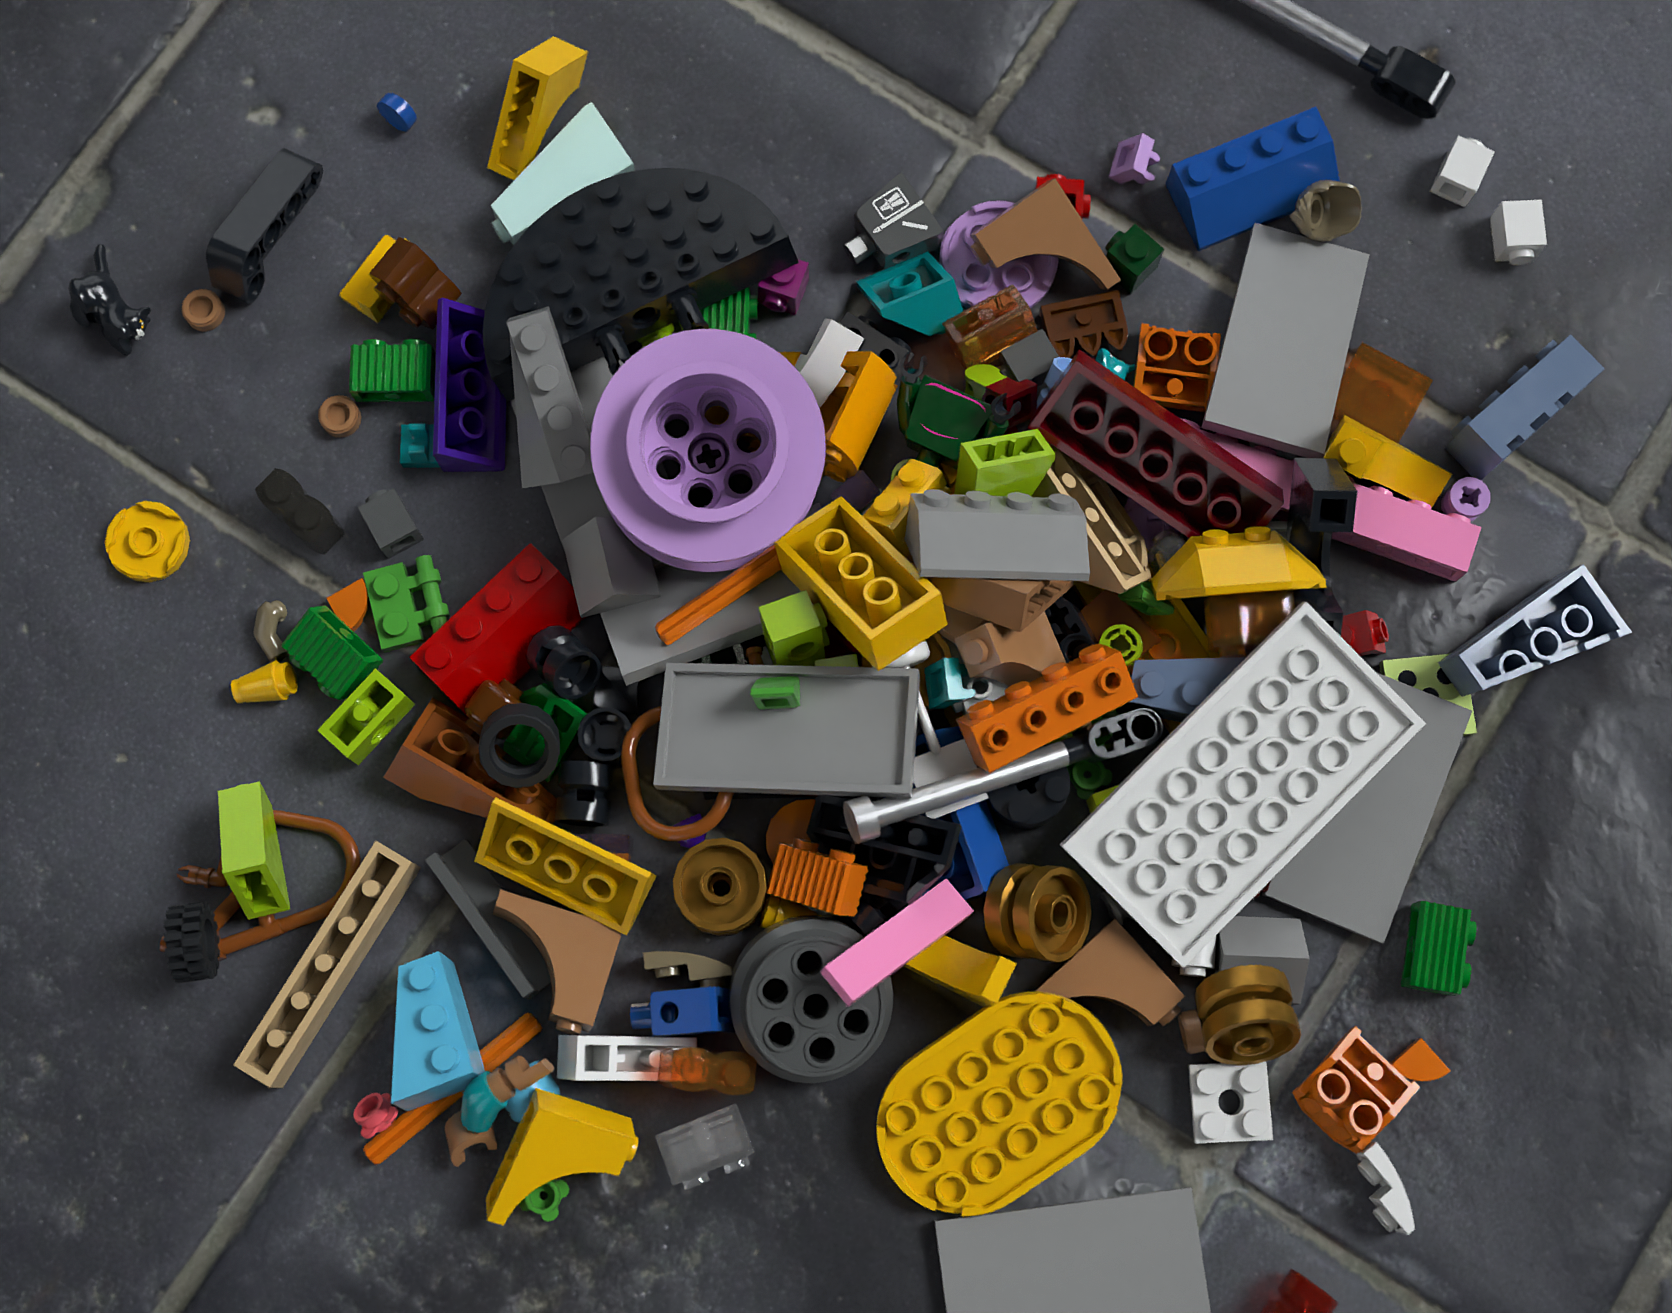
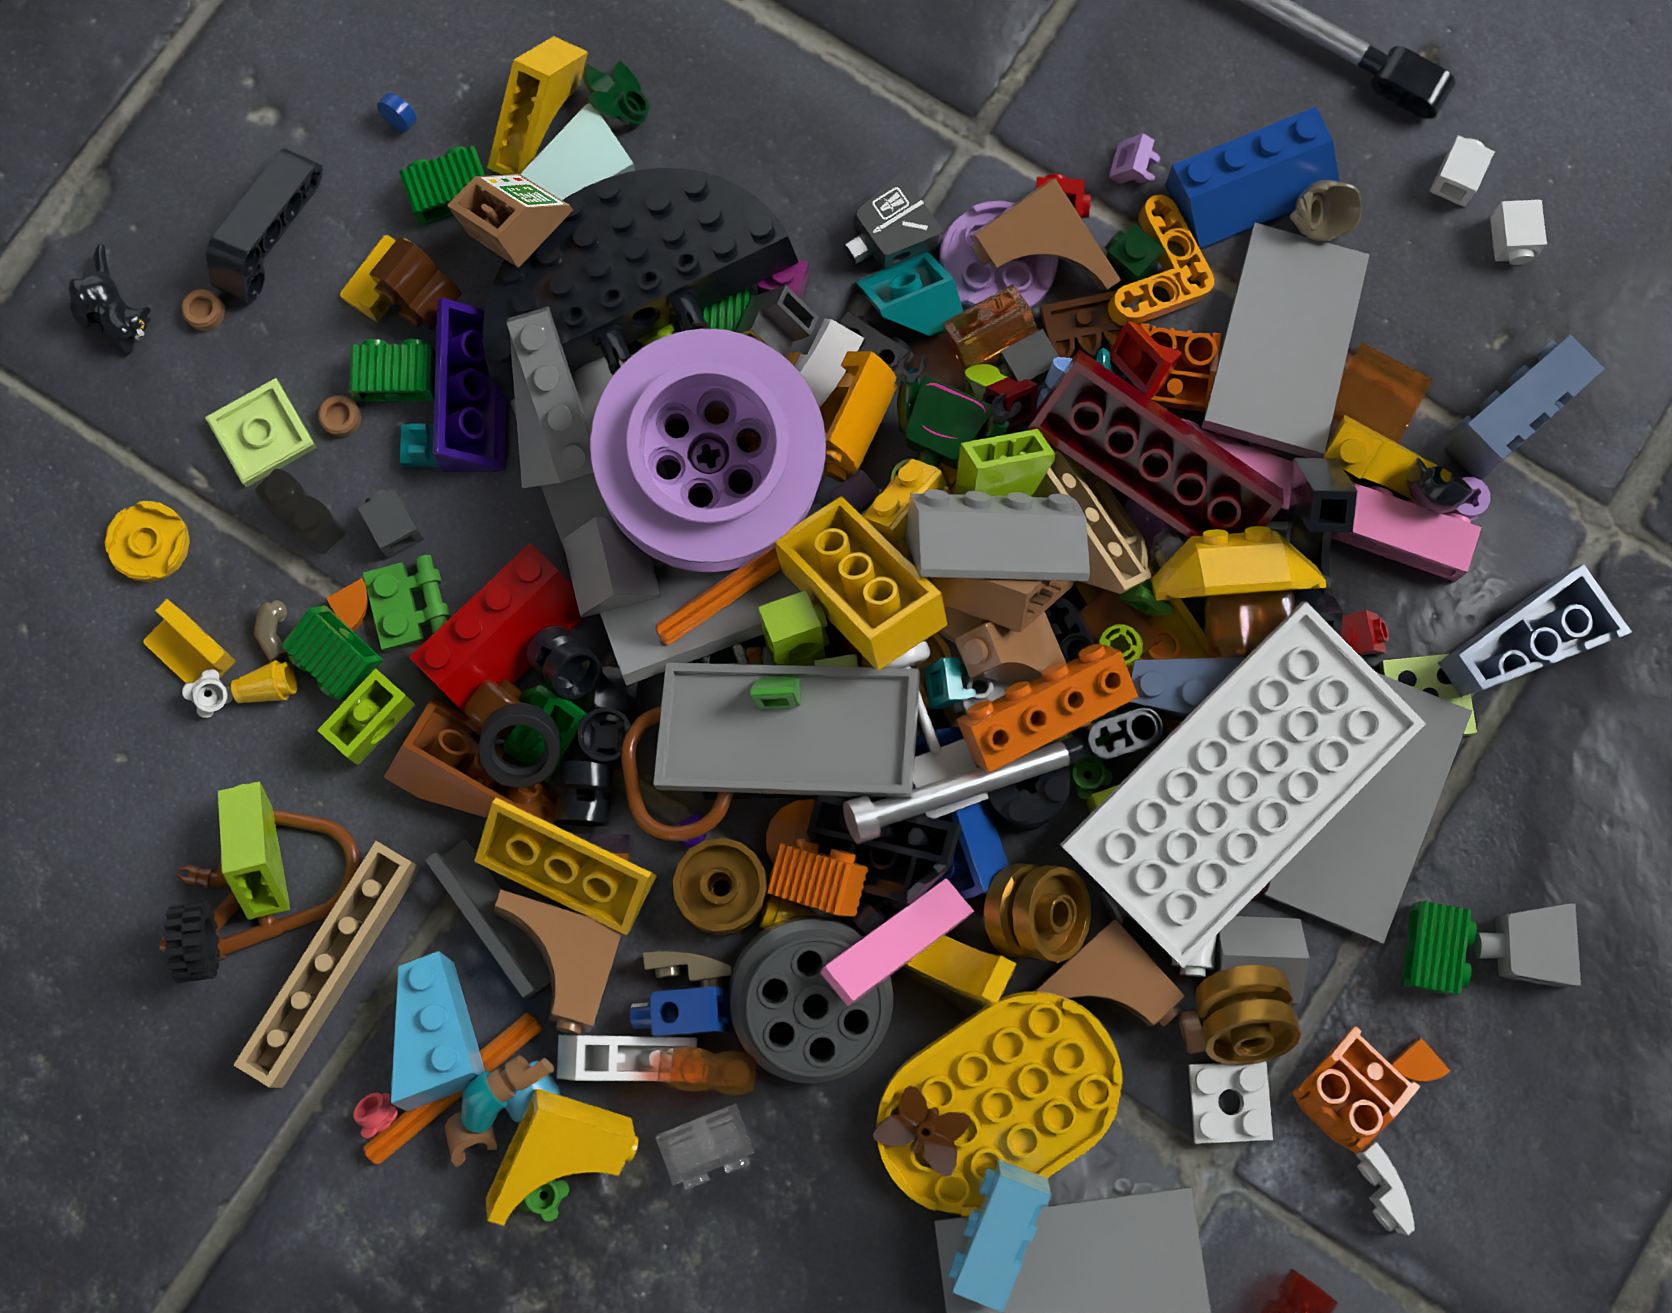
none -> yellow panel [143,599,236,694]
none -> white plate [182,669,233,718]
none -> yellowish green tile [205,378,317,487]
none -> green brick [399,146,485,226]
none -> medium nougat slope [447,174,573,268]
none -> dark green plate [583,61,649,127]
none -> flat silver piece [736,285,819,358]
none -> reddish brown piece [873,1086,970,1177]
none -> medium azure wedge [947,1159,1052,1313]
none -> light orange beam [1108,195,1214,326]
none -> red slope [1109,321,1182,398]
none -> black hair [1406,458,1473,514]
none -> light grey torso [1474,904,1581,987]

